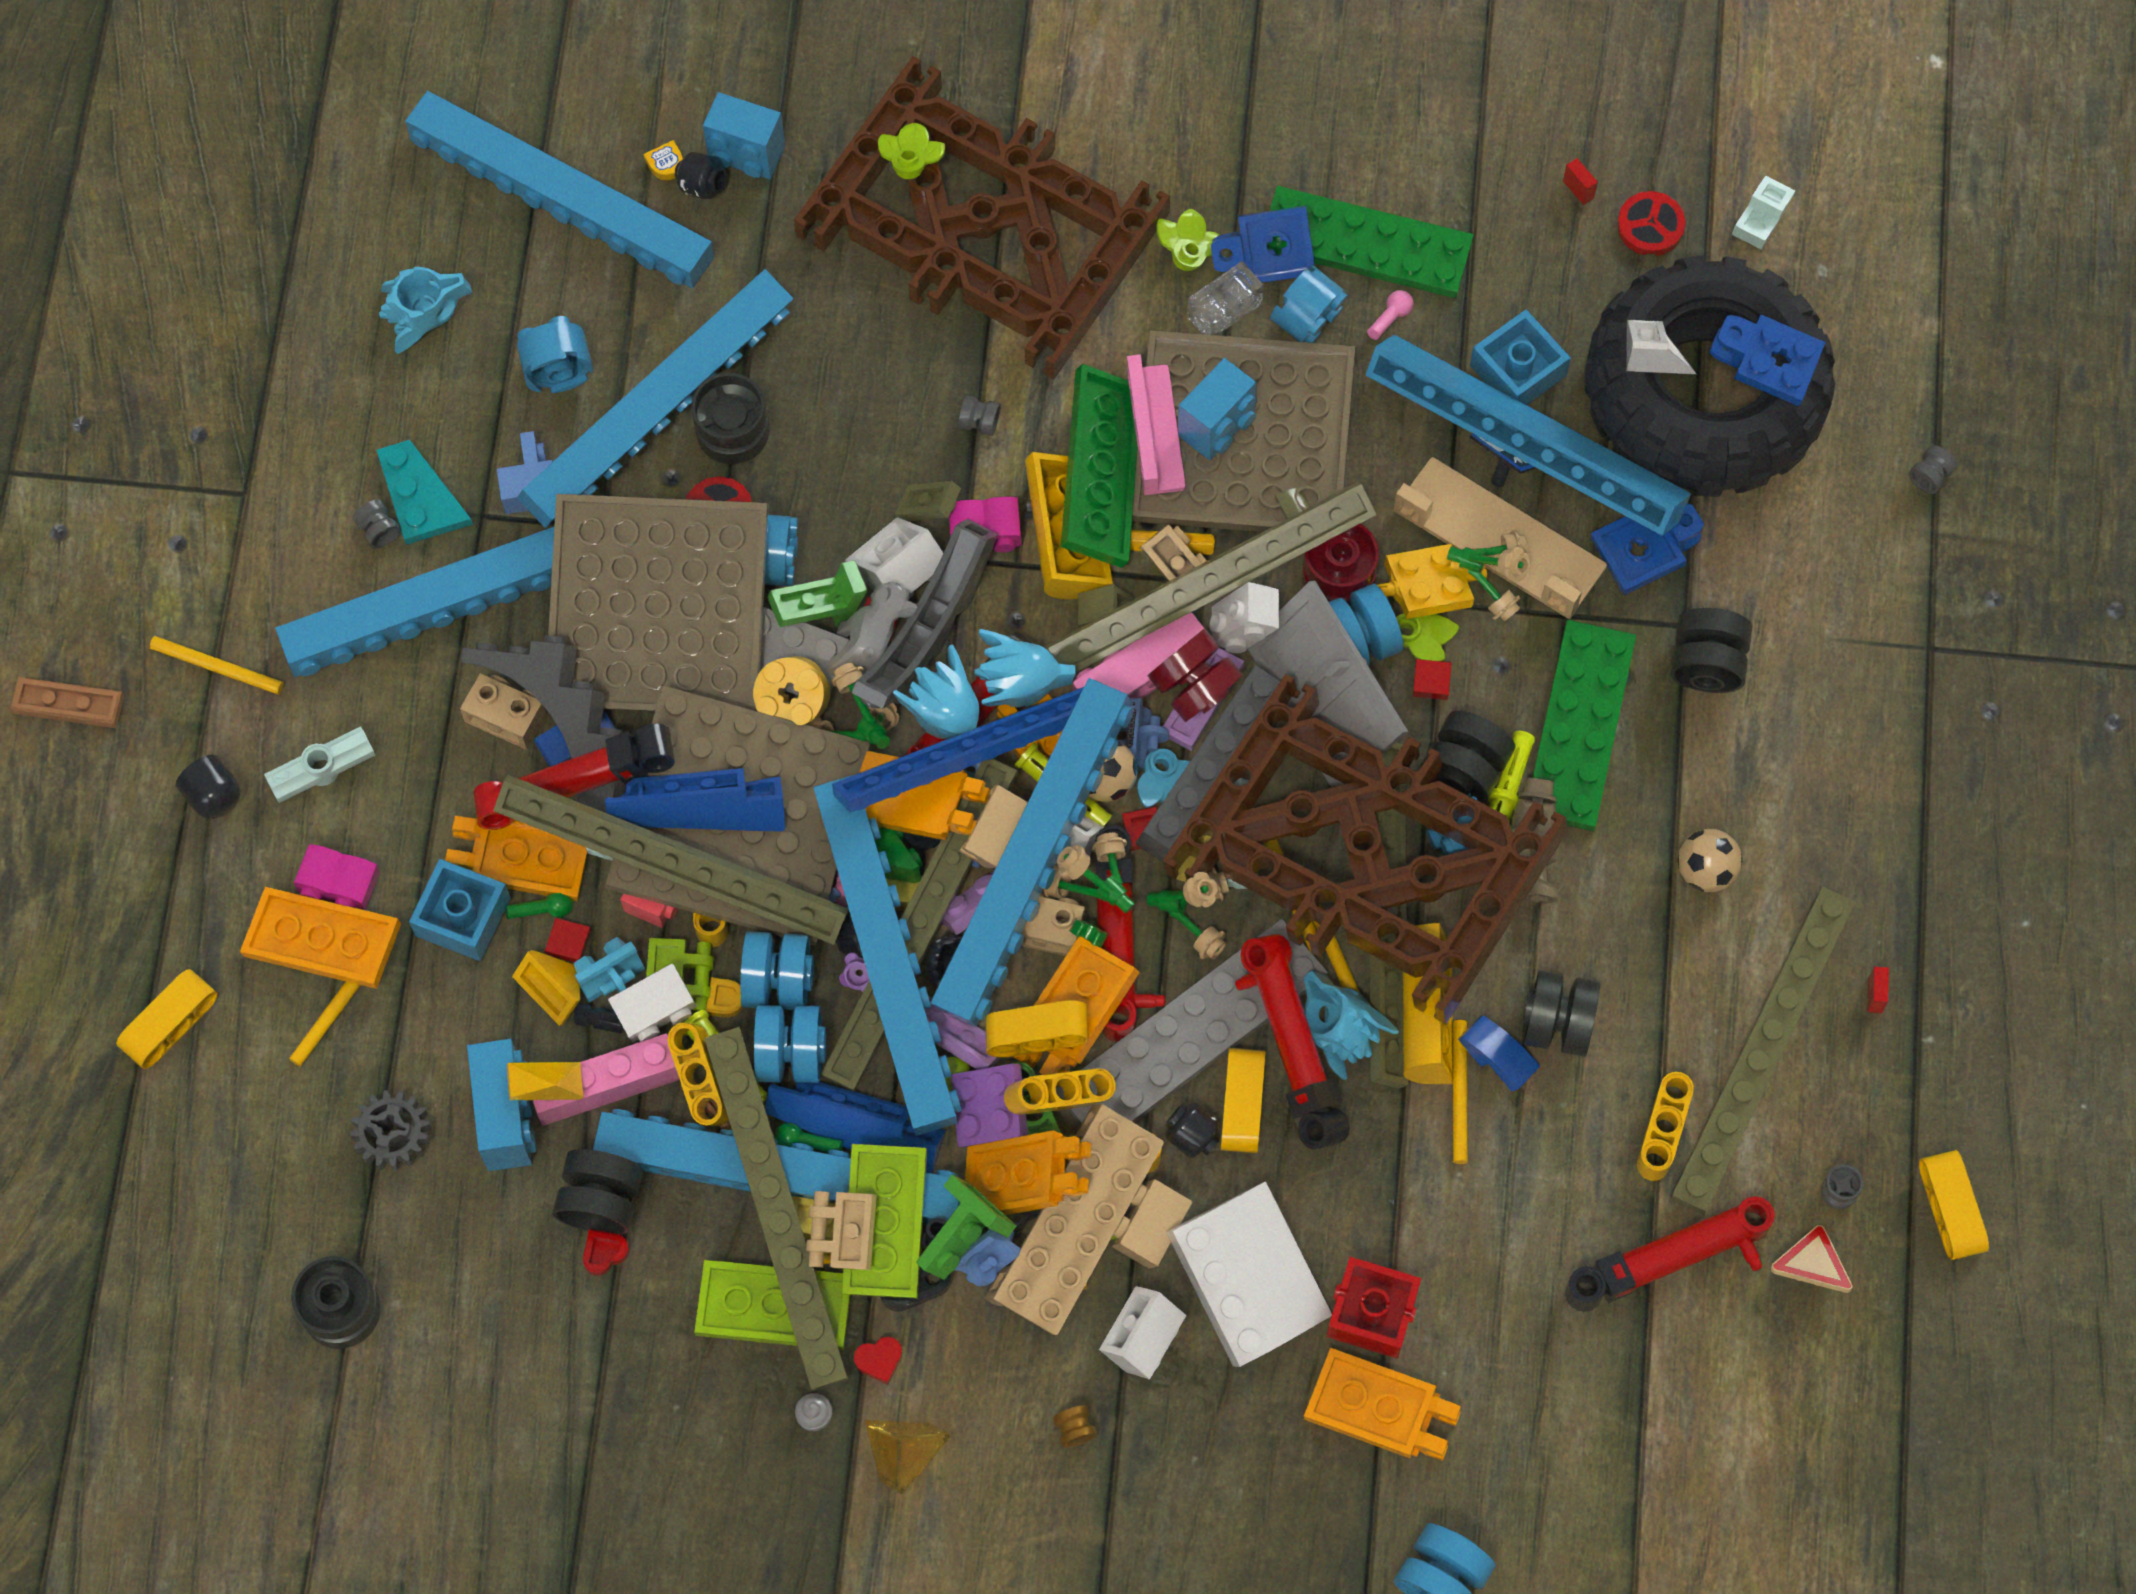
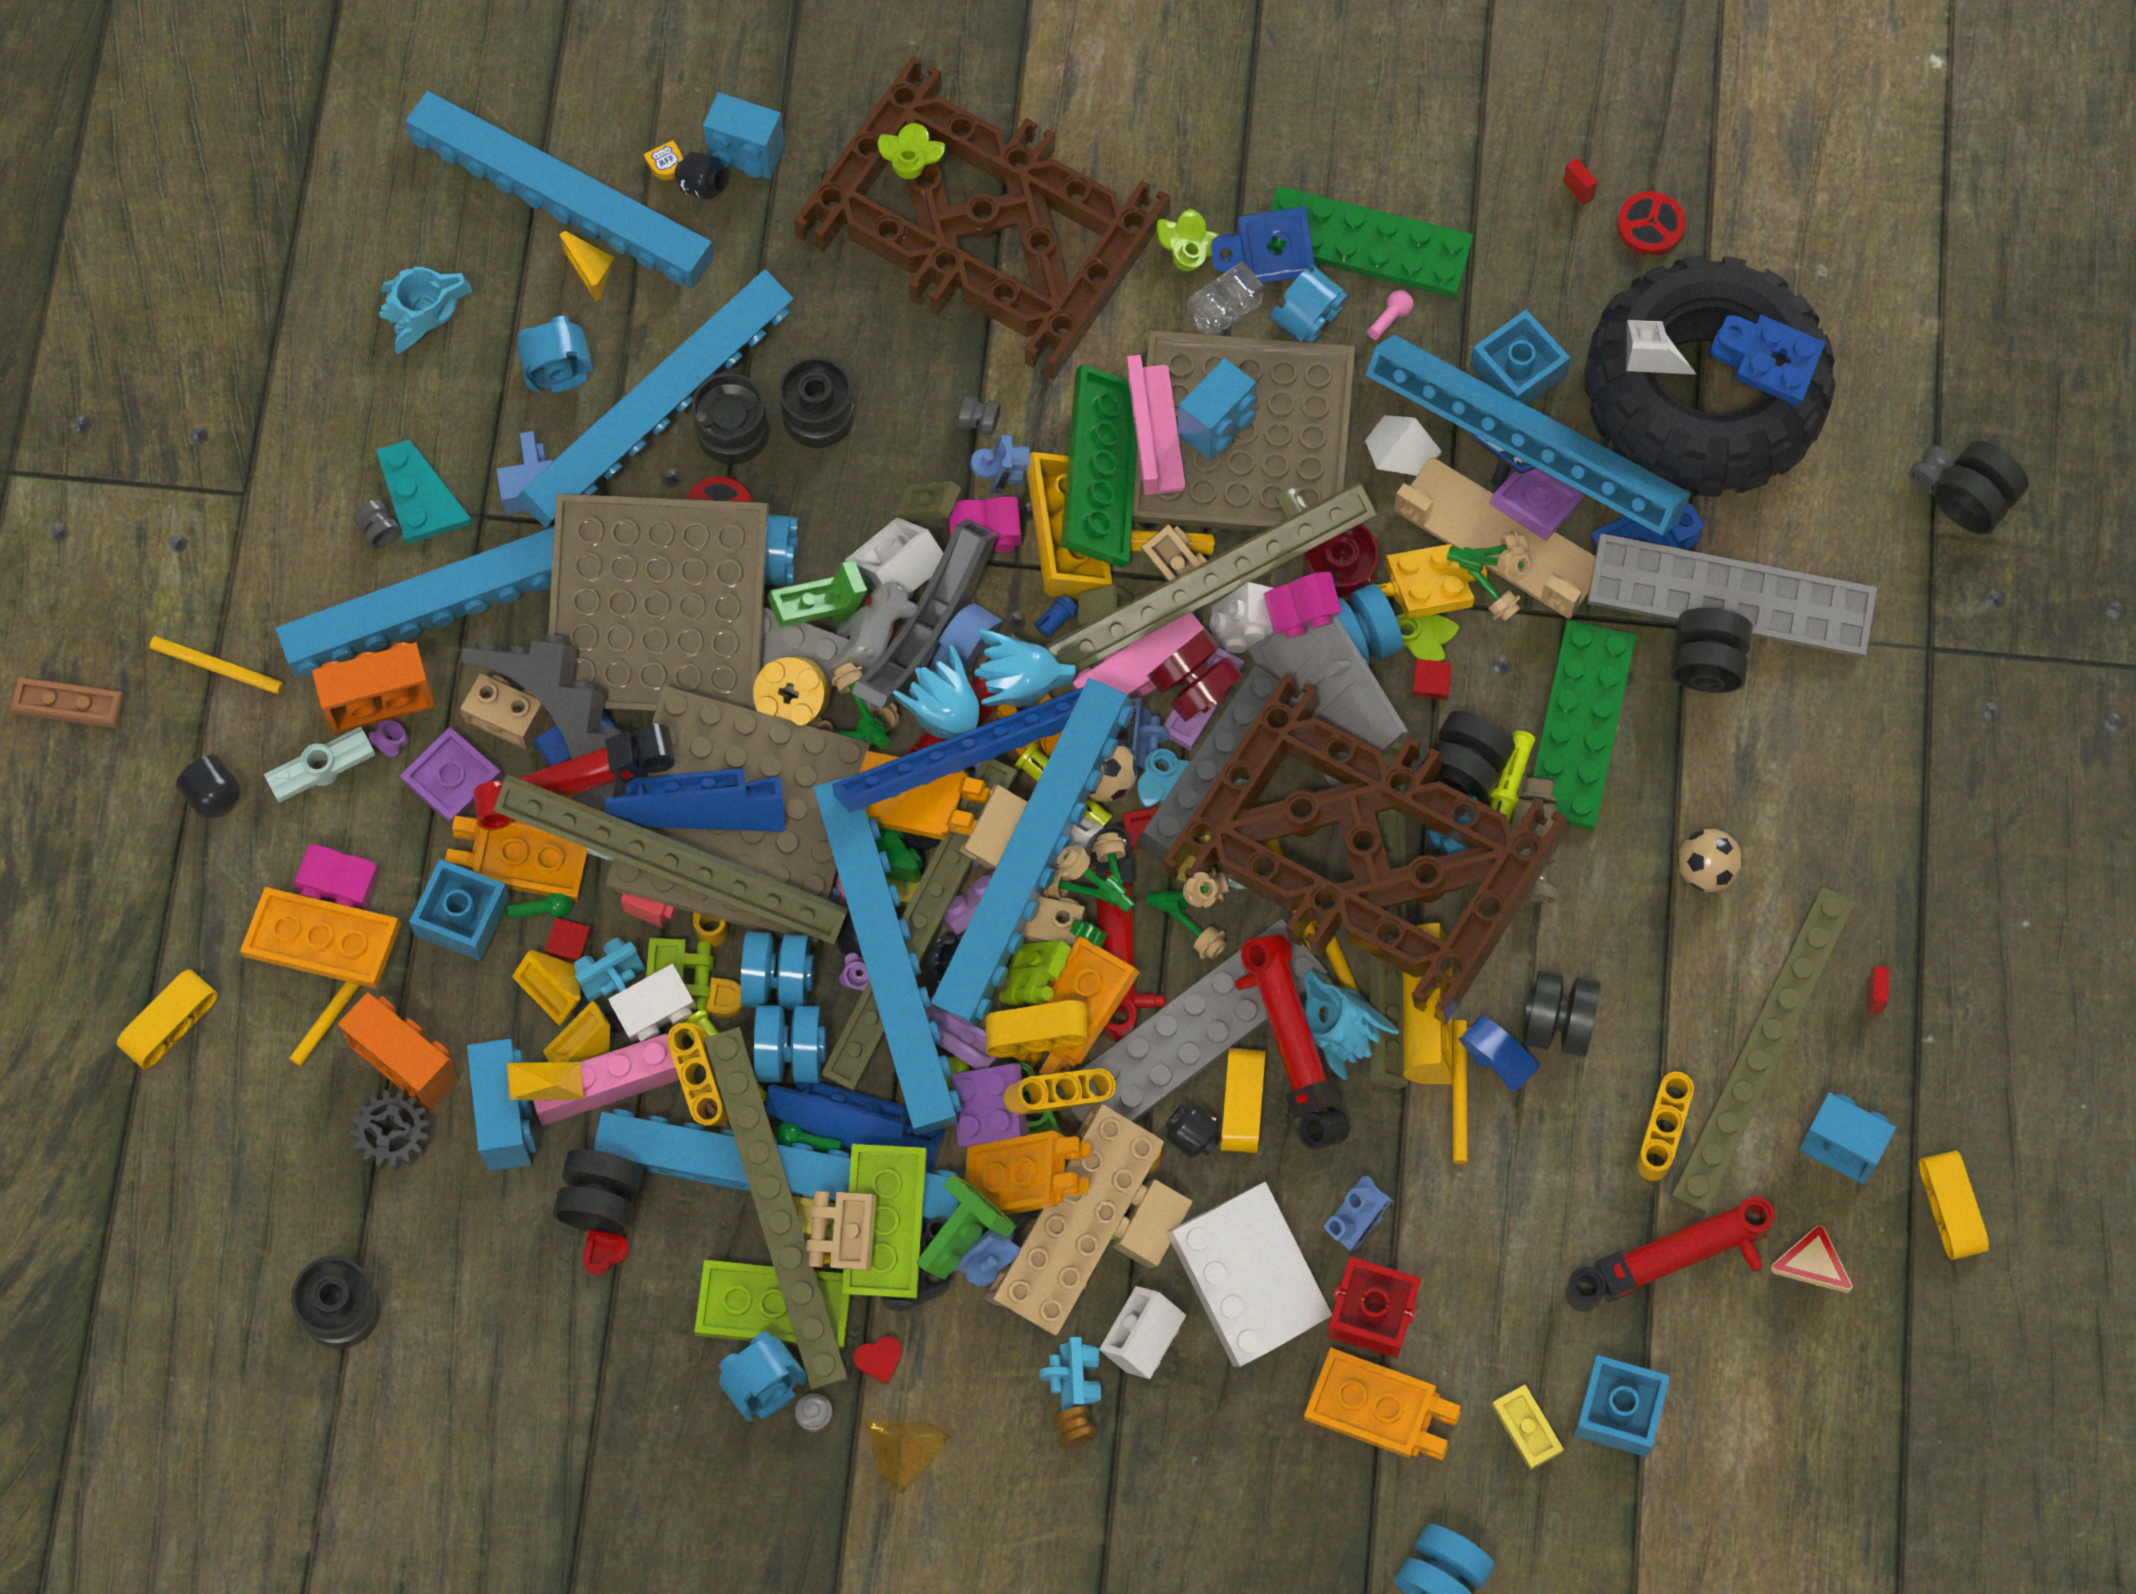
light aqua slope [1731,176,1795,250] -> none
dark grey wheel [1821,1164,1863,1210] -> none
none -> orange brick [312,642,436,735]
none -> orange brick [337,992,459,1113]
none -> medium lavender plate [368,720,409,758]
none -> medium lavender plate [400,727,502,825]
none -> yellow slope [543,1000,610,1062]
none -> yellow slope [559,231,615,302]
none -> dark azure brick [719,1332,807,1422]
none -> pearl dark grey wheel [779,357,855,448]
none -> medium blue brick [929,603,1003,676]
none -> medium blue hips [970,435,1030,494]
none -> lime plate [999,940,1071,1007]
none -> blue pin [1033,594,1078,639]
none -> medium azure hips [1039,1337,1101,1412]
none -> dark pink brick [1263,572,1342,639]
none -> medium blue hips [1324,1176,1392,1251]
none -> white slope [1365,415,1442,476]
none -> medium lavender plate [1489,468,1585,541]
none -> light yellow plate [1492,1385,1564,1471]
none -> dark azure brick [1573,1355,1670,1457]
none -> light grey plate [1587,533,1877,658]
none -> dark azure brick [1798,1092,1896,1185]
none -> pearl dark grey wheel [1933,441,2029,535]

